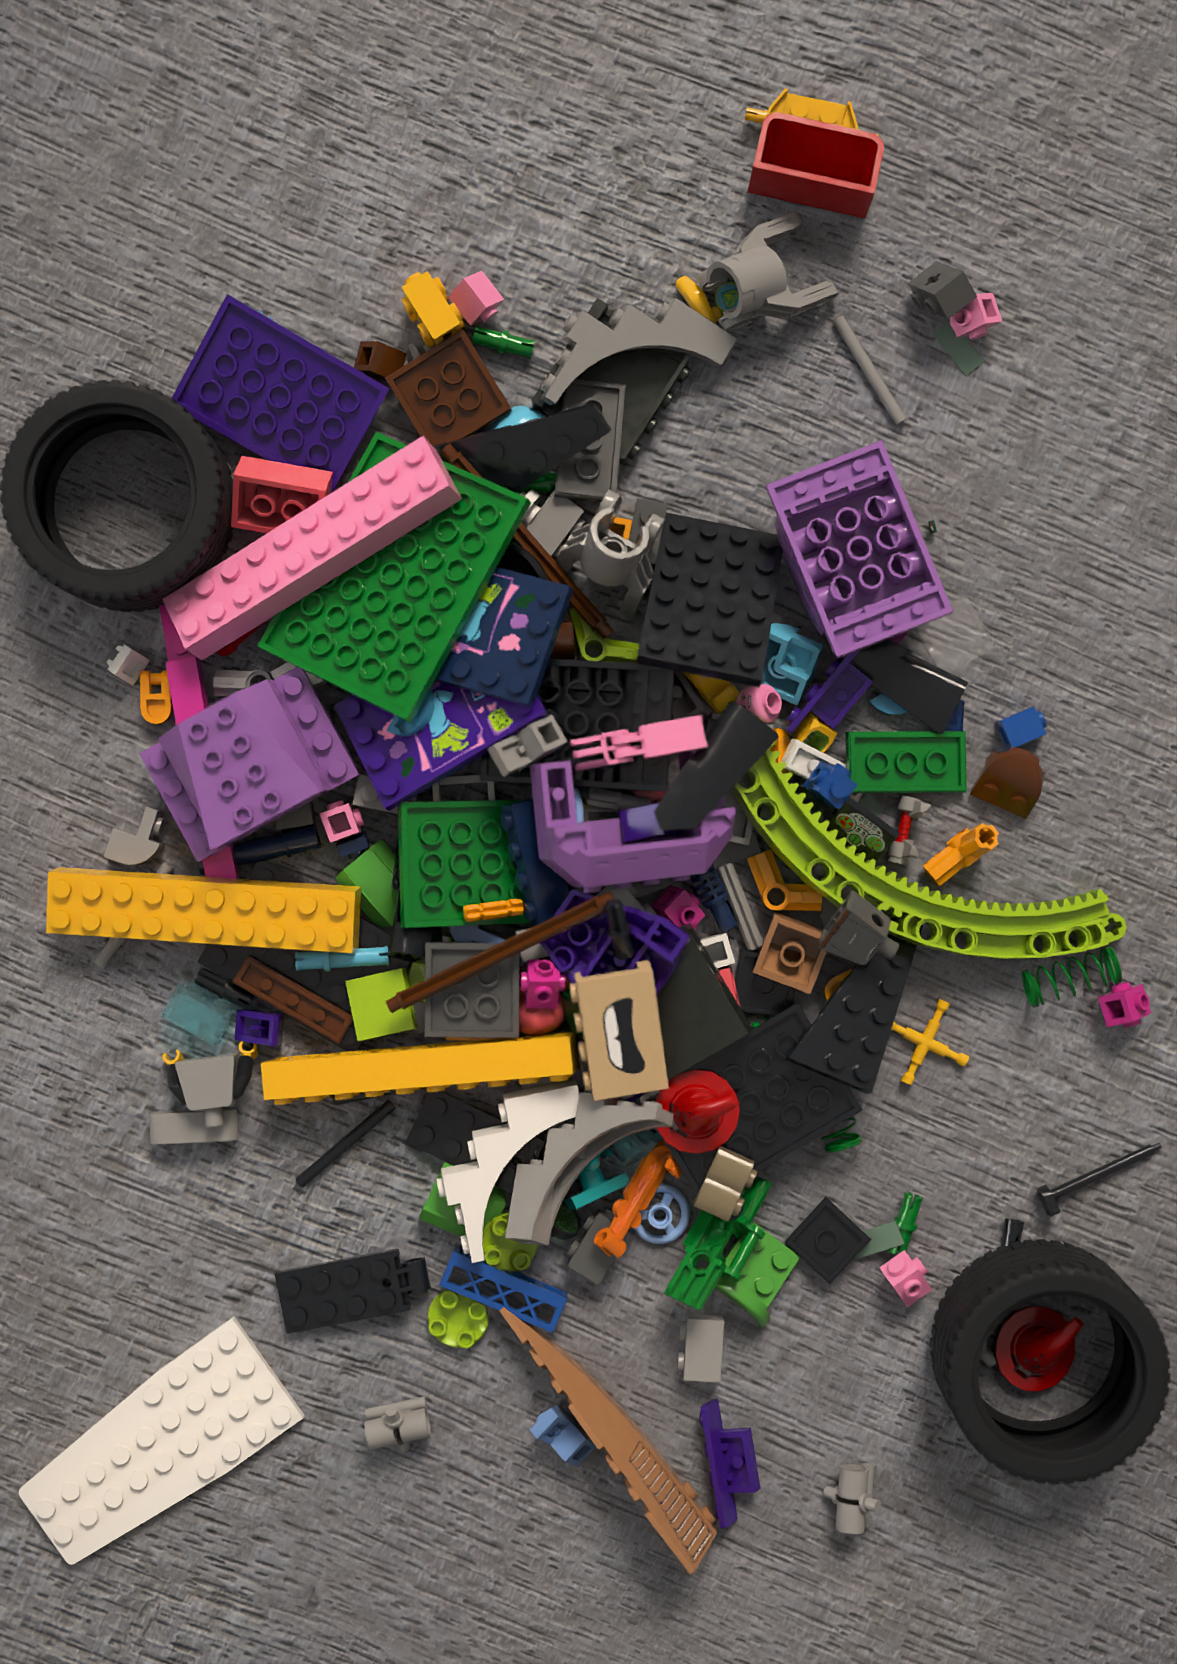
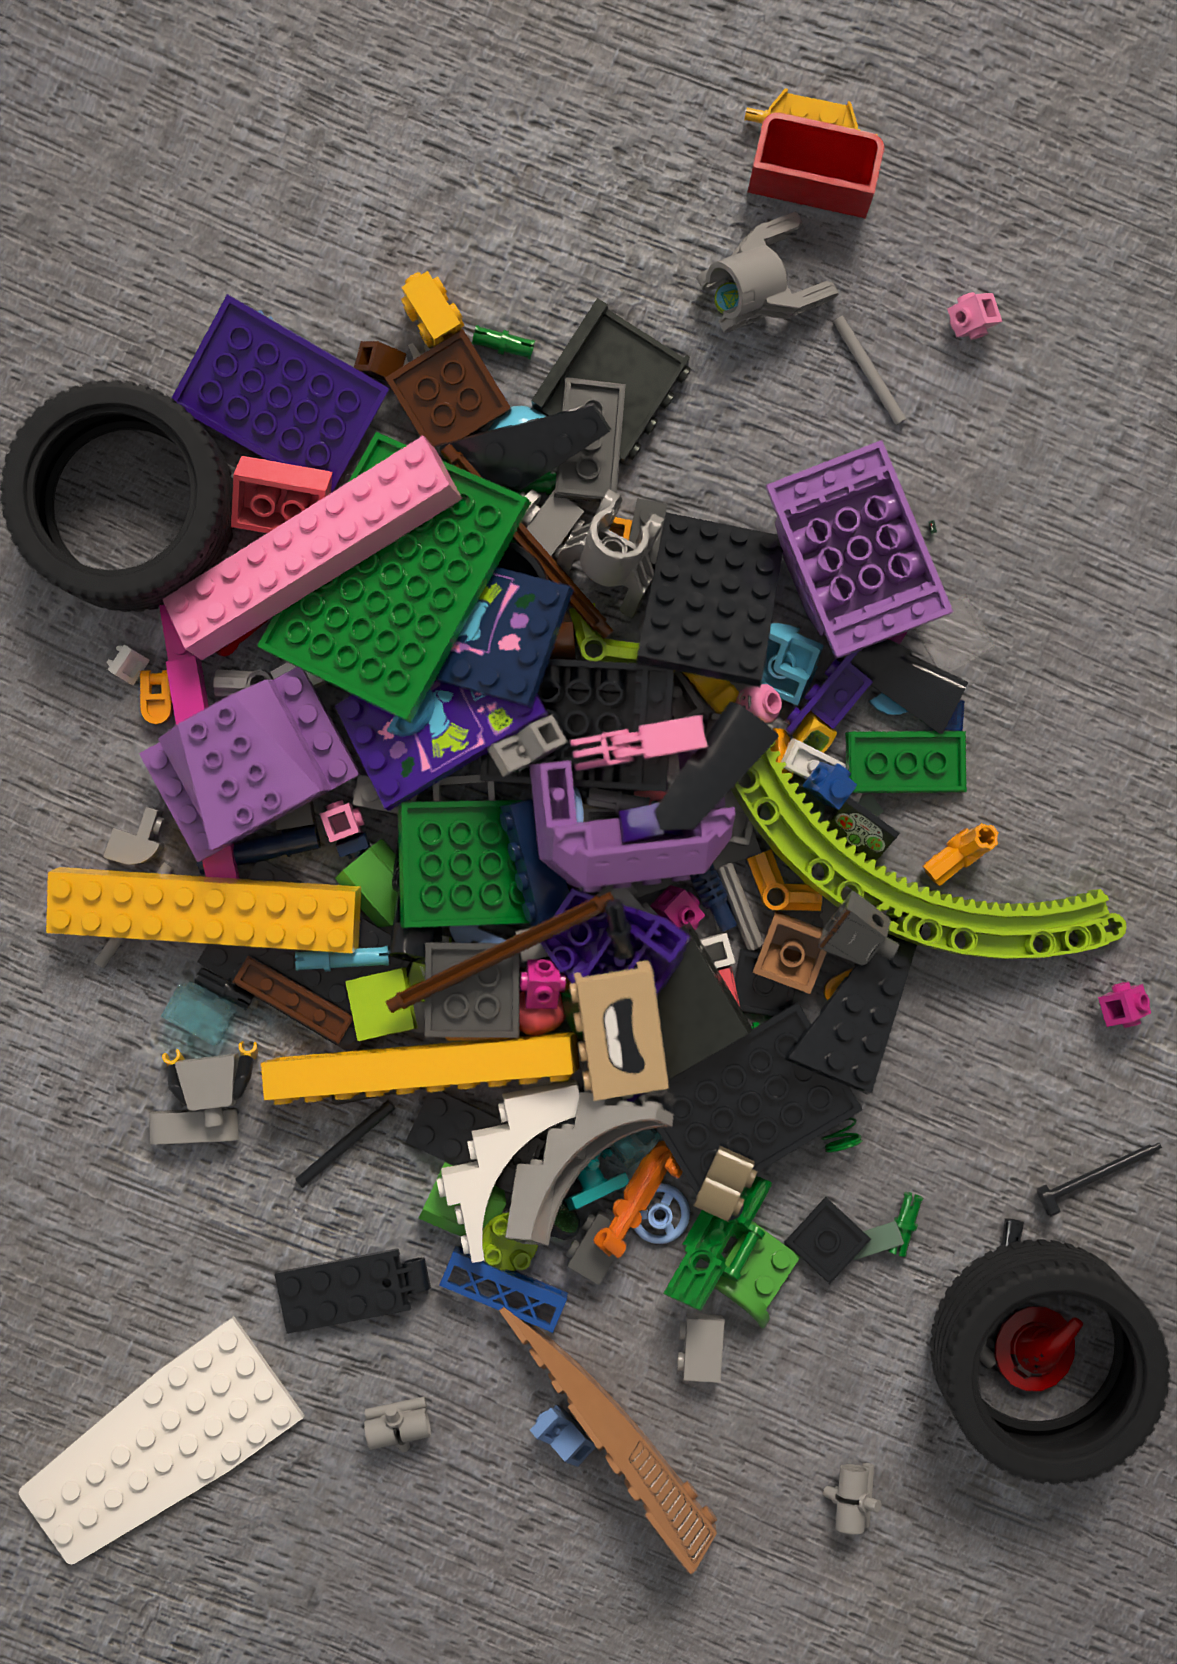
dark purple slope [235,1010,284,1046] -> none
lime dish [428,1289,489,1348] -> none
bright pink brick [448,271,504,326] -> none
light orange axle [463,898,524,922] -> none
light grey arch [540,298,737,405] -> none
red piece [655,1069,740,1154] -> none
yellow arm [675,276,723,324] -> none
dark purple bracket [699,1399,761,1529] -> none
bright pink brick [880,1250,932,1308] -> none
light grey piece [887,795,931,865] -> none
yellow piece [891,998,969,1086] -> none
dark grey brick [908,261,977,319] -> none
sand green sticker [932,320,984,376] -> none
reddish brown slope [970,747,1045,819] -> none
blue brick [995,706,1047,750] -> none
green piece [1021,946,1122,1008] -> none

